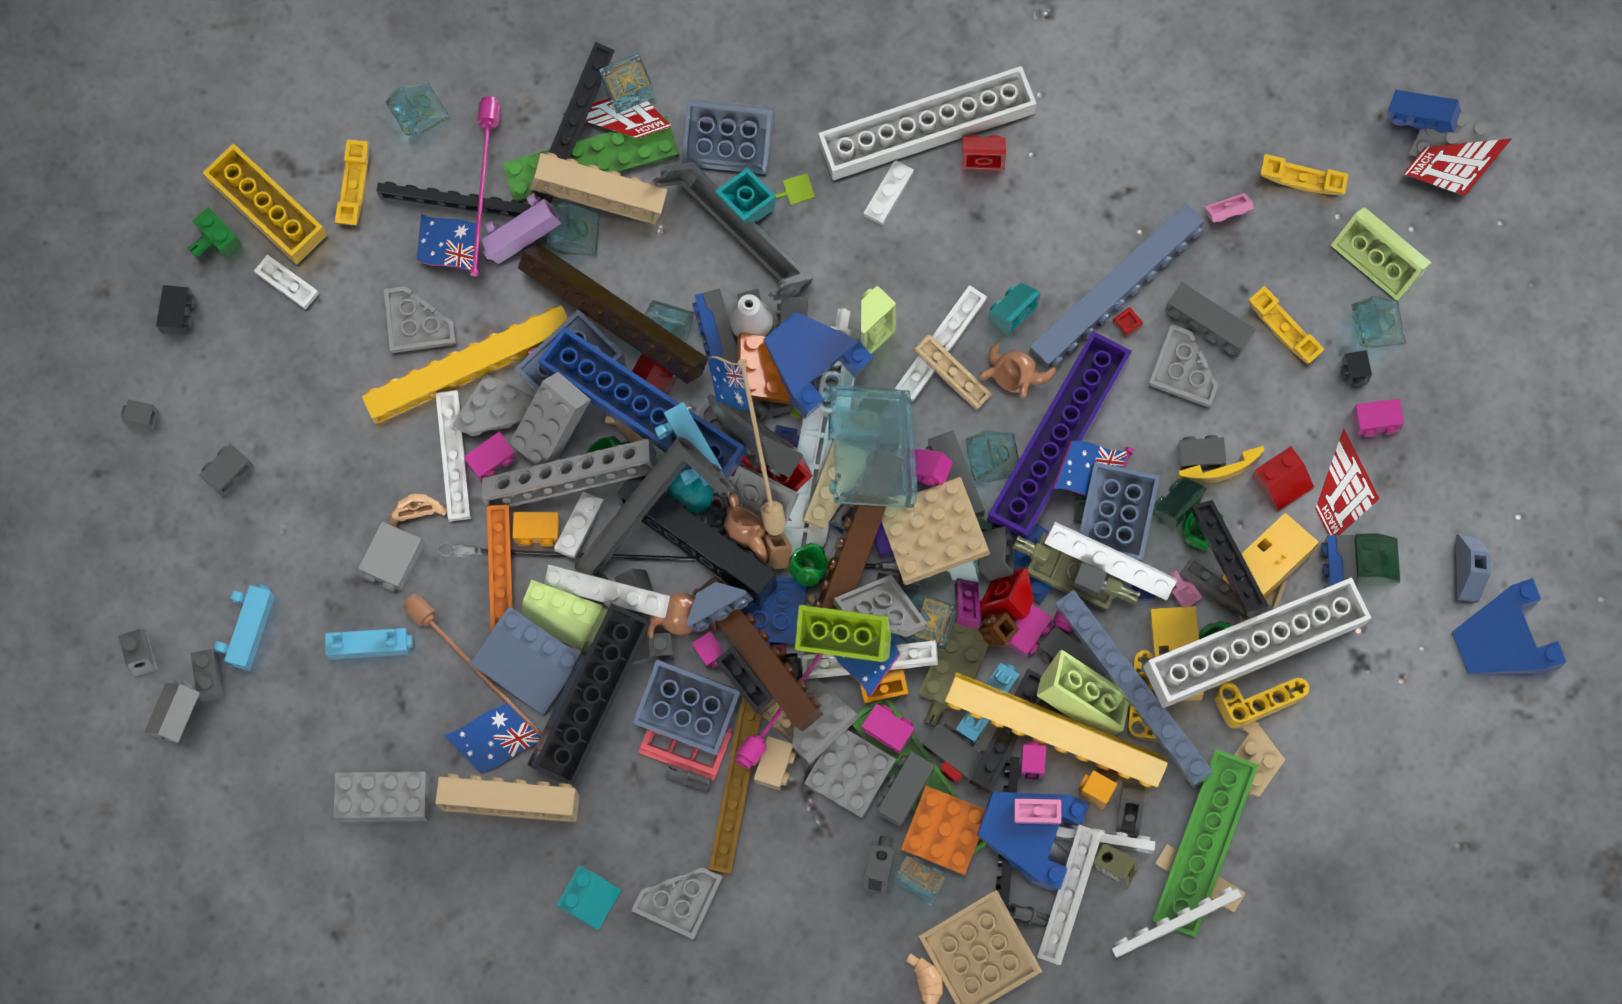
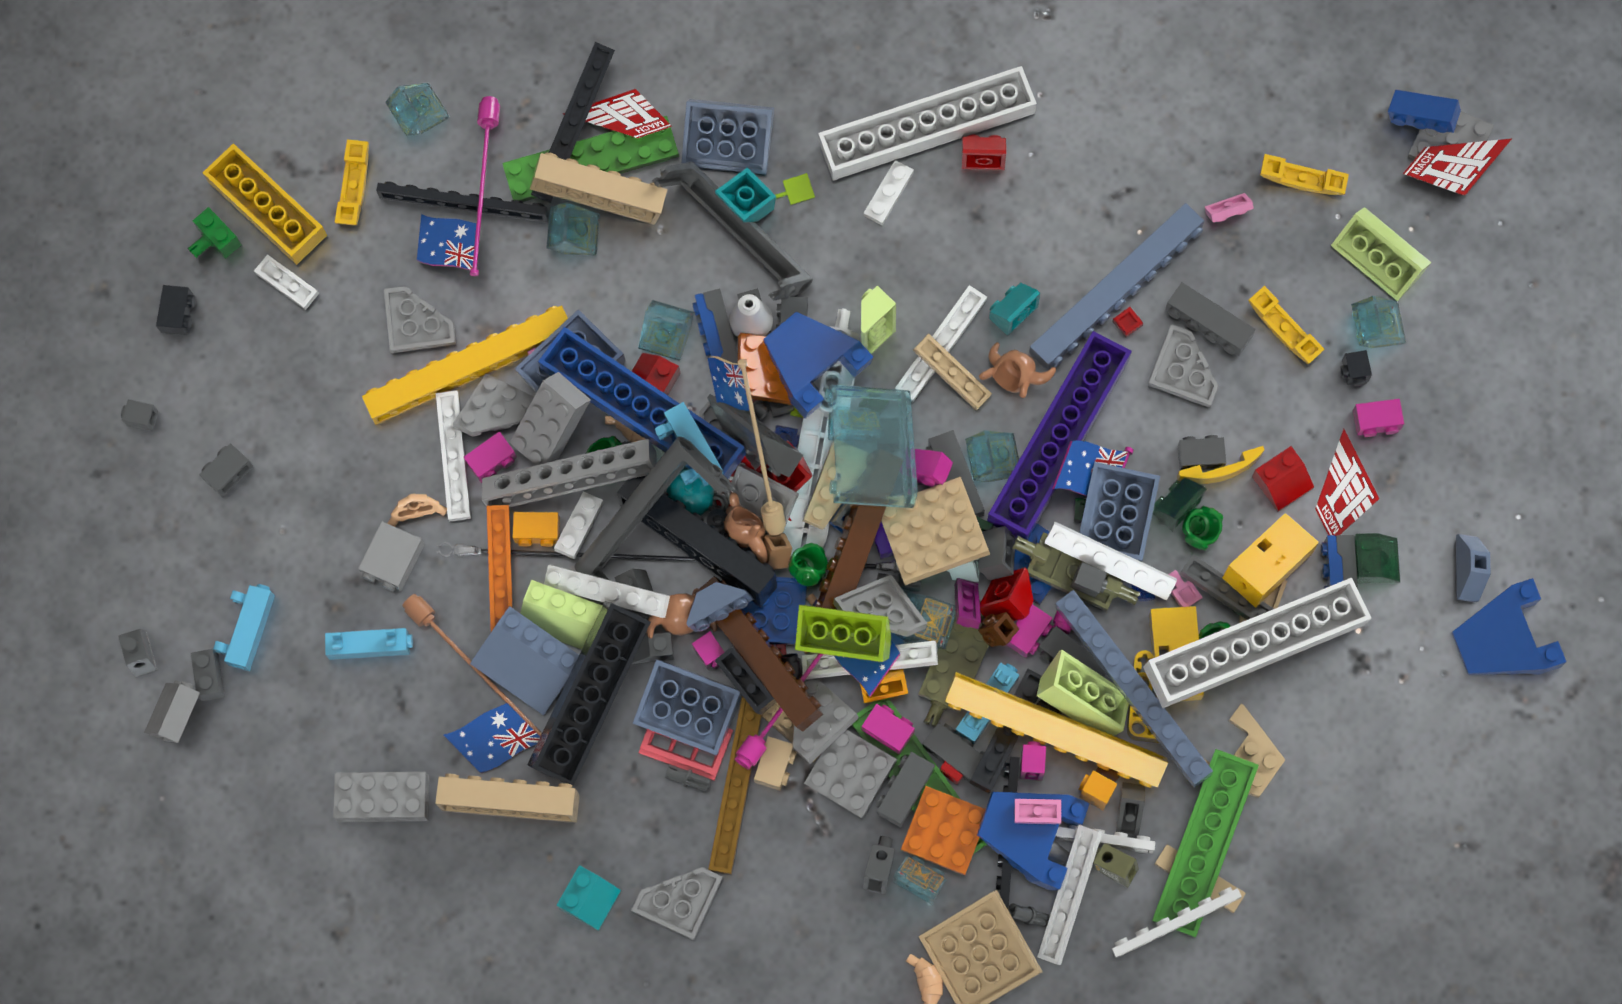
lavender brick [481,193,562,264] -> none
dark brown brick [518,243,708,384] -> none
clear light blue slope [599,53,655,114] -> none
black plate [1191,500,1269,617] -> none
yellow beam [1214,678,1309,729] -> none

